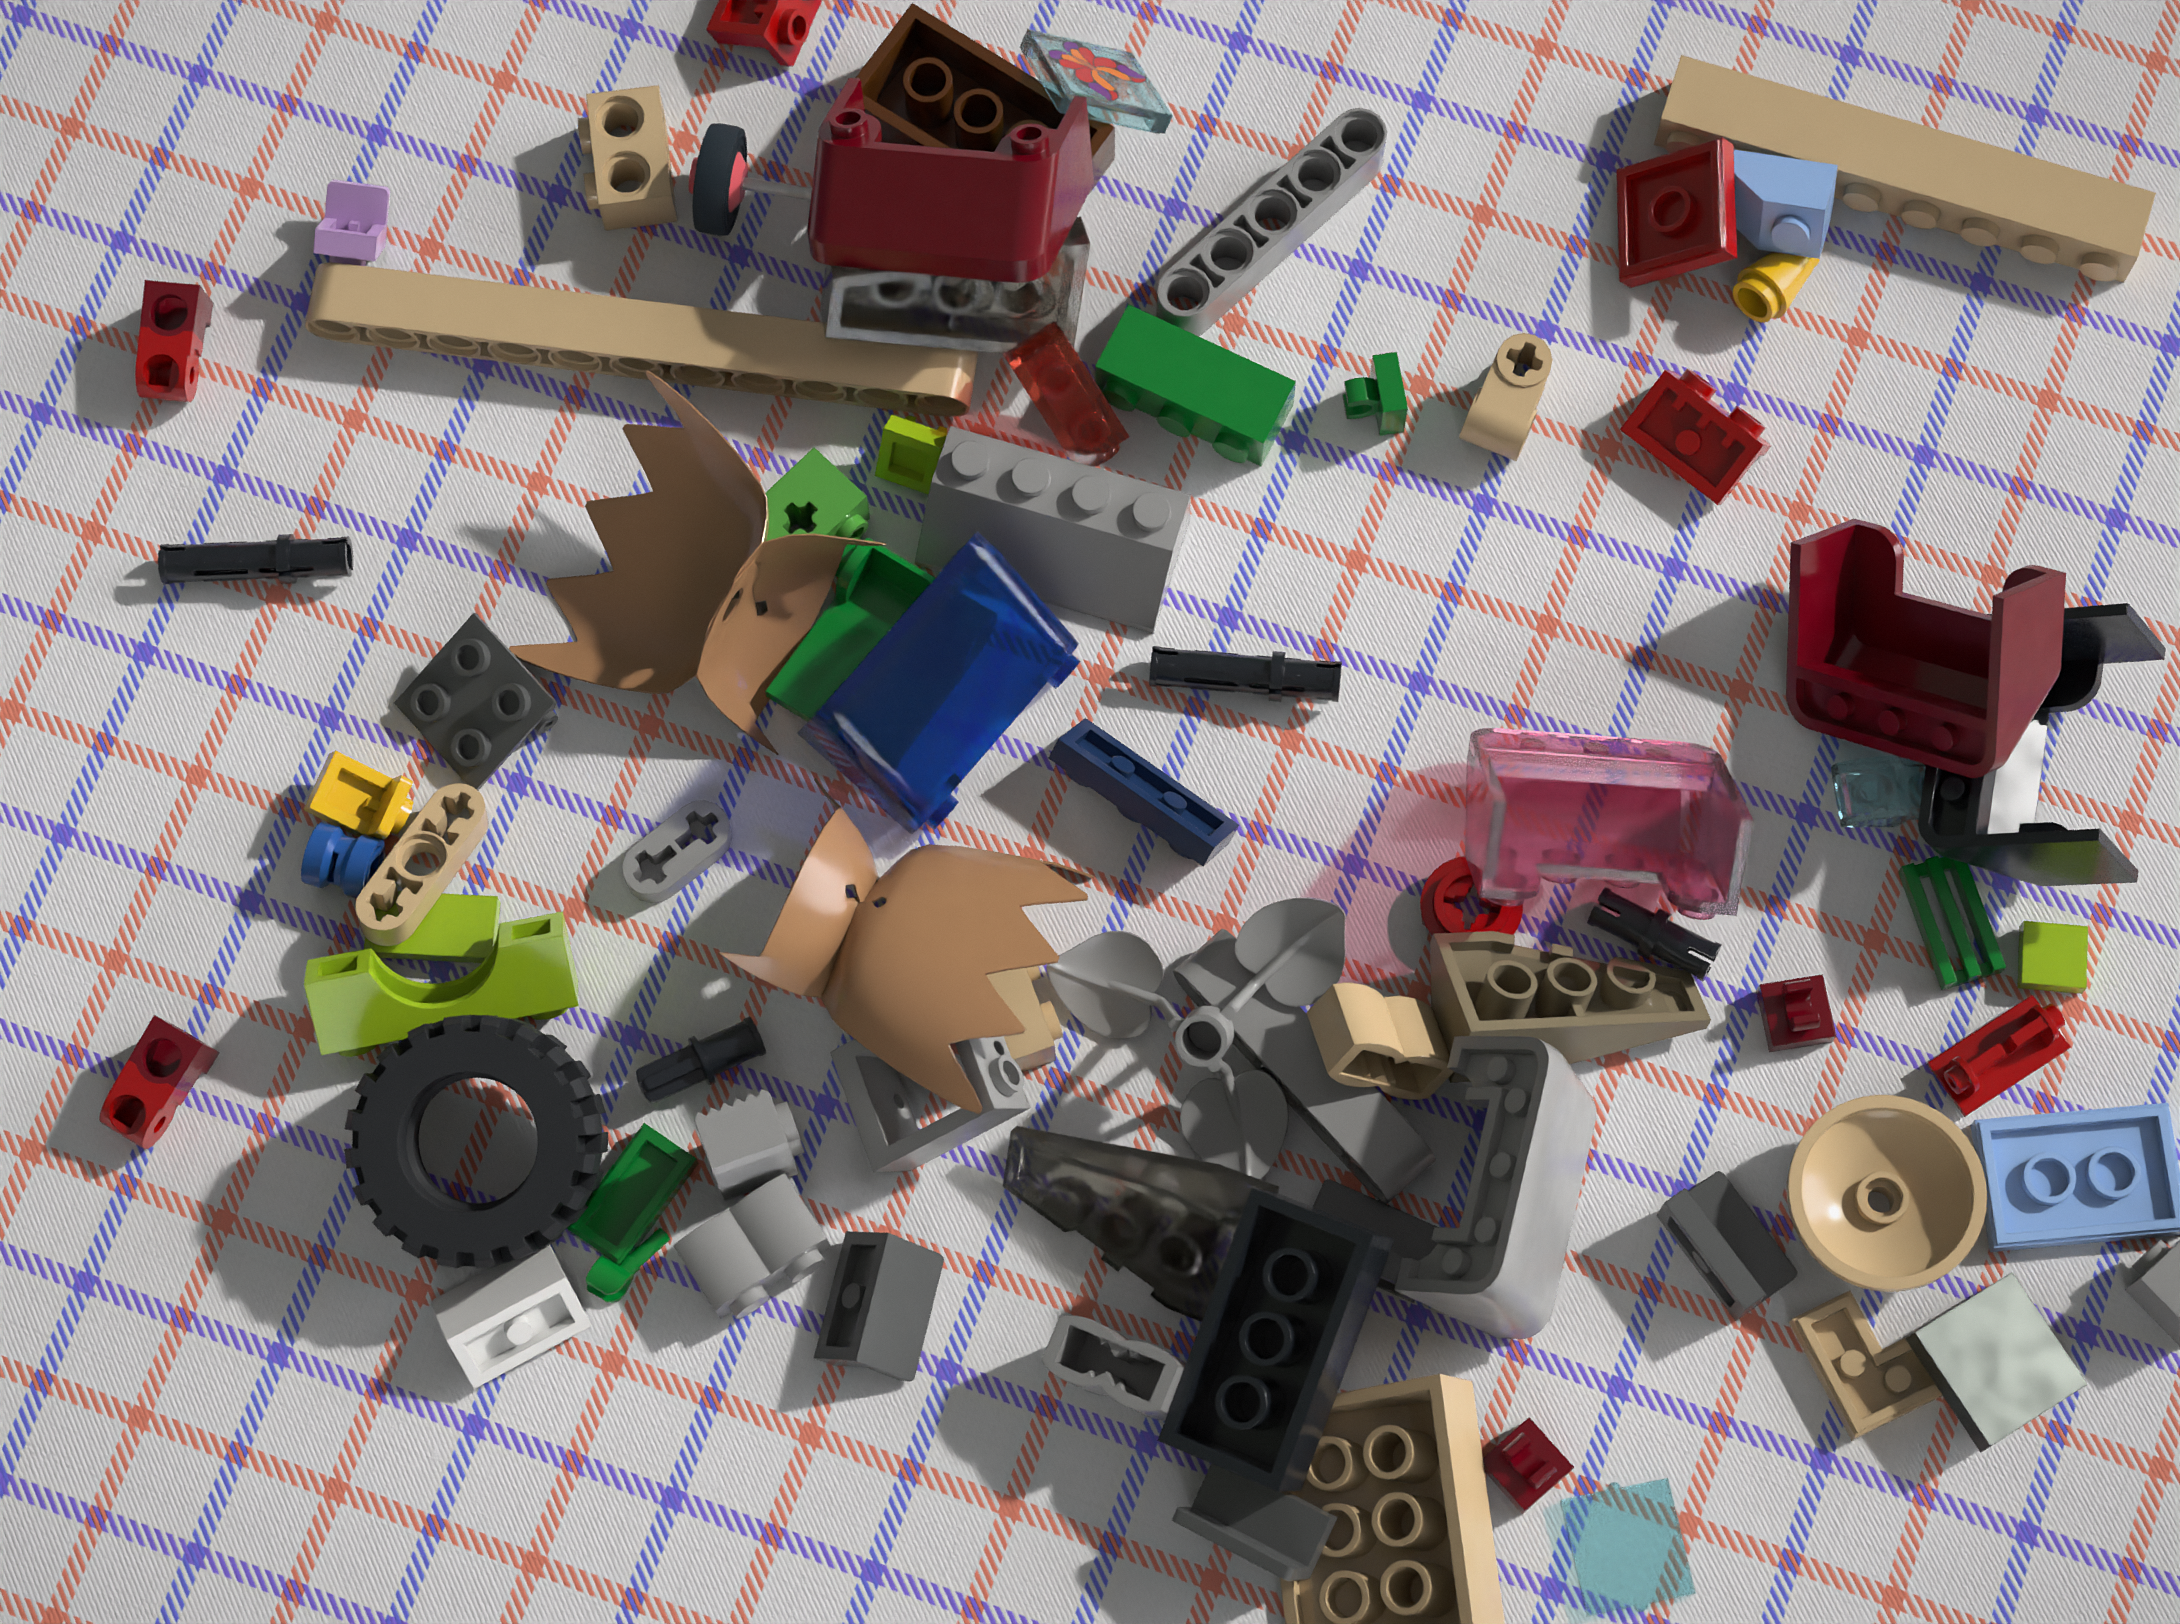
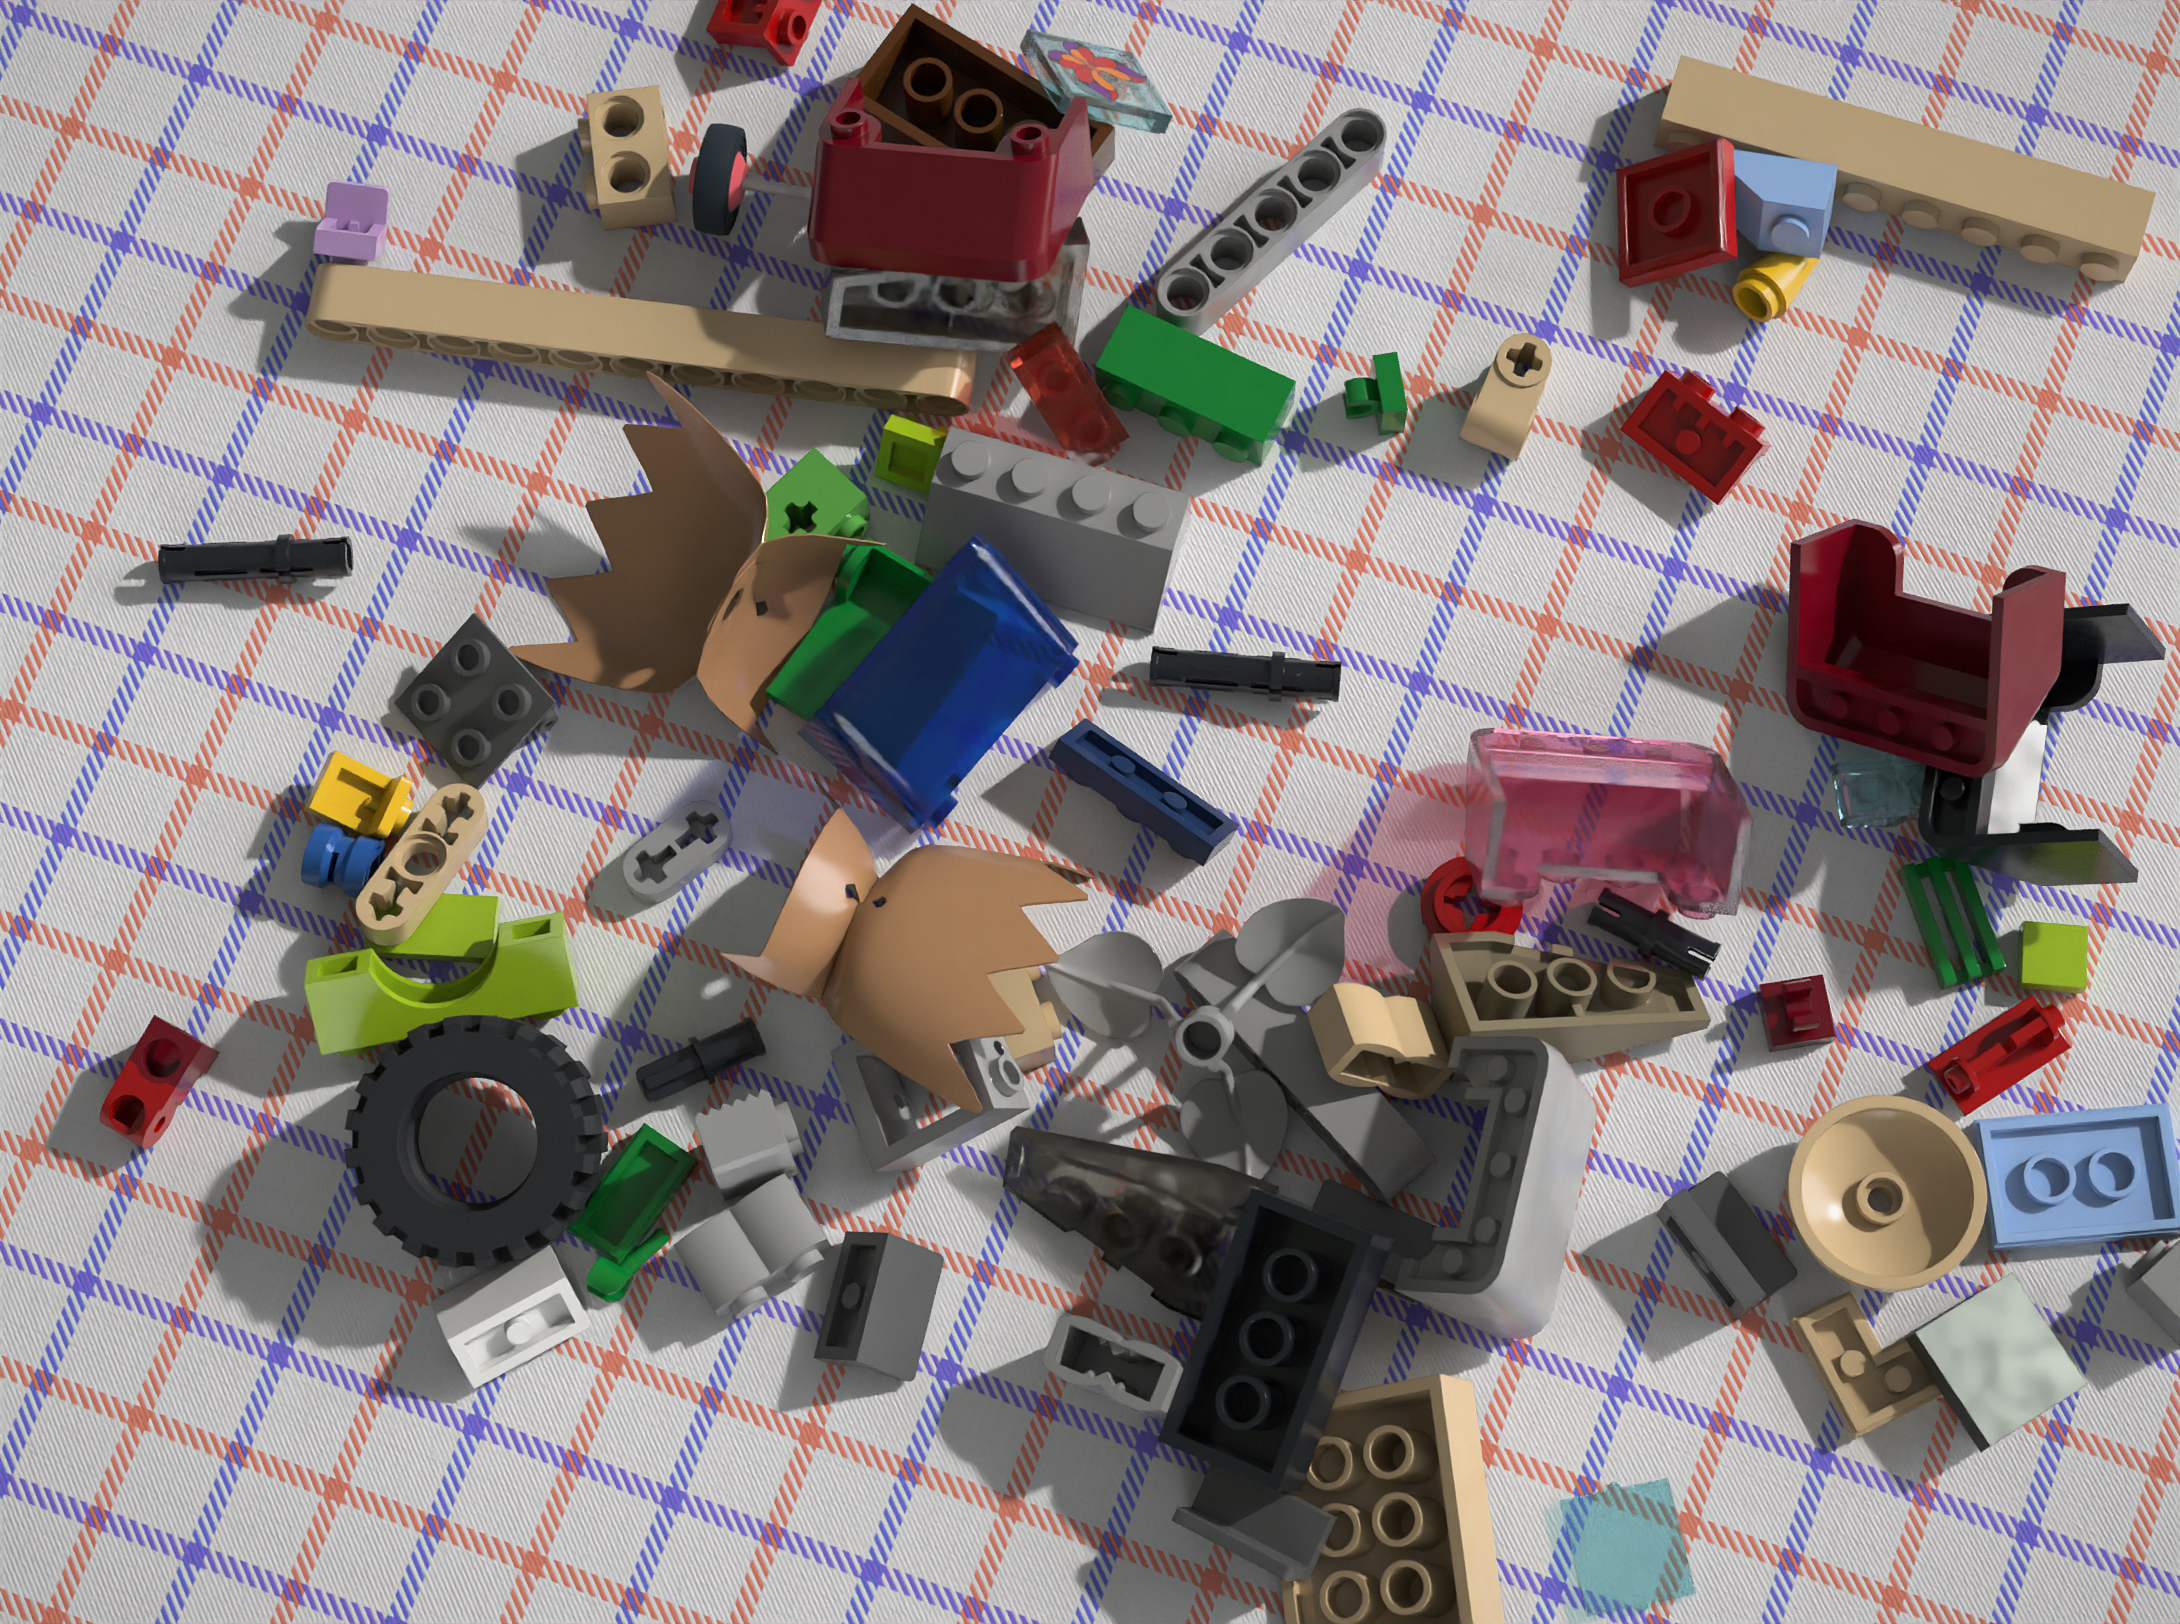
leg [135,280,213,402] -> none
dark red tile [1483,1417,1574,1514] -> none

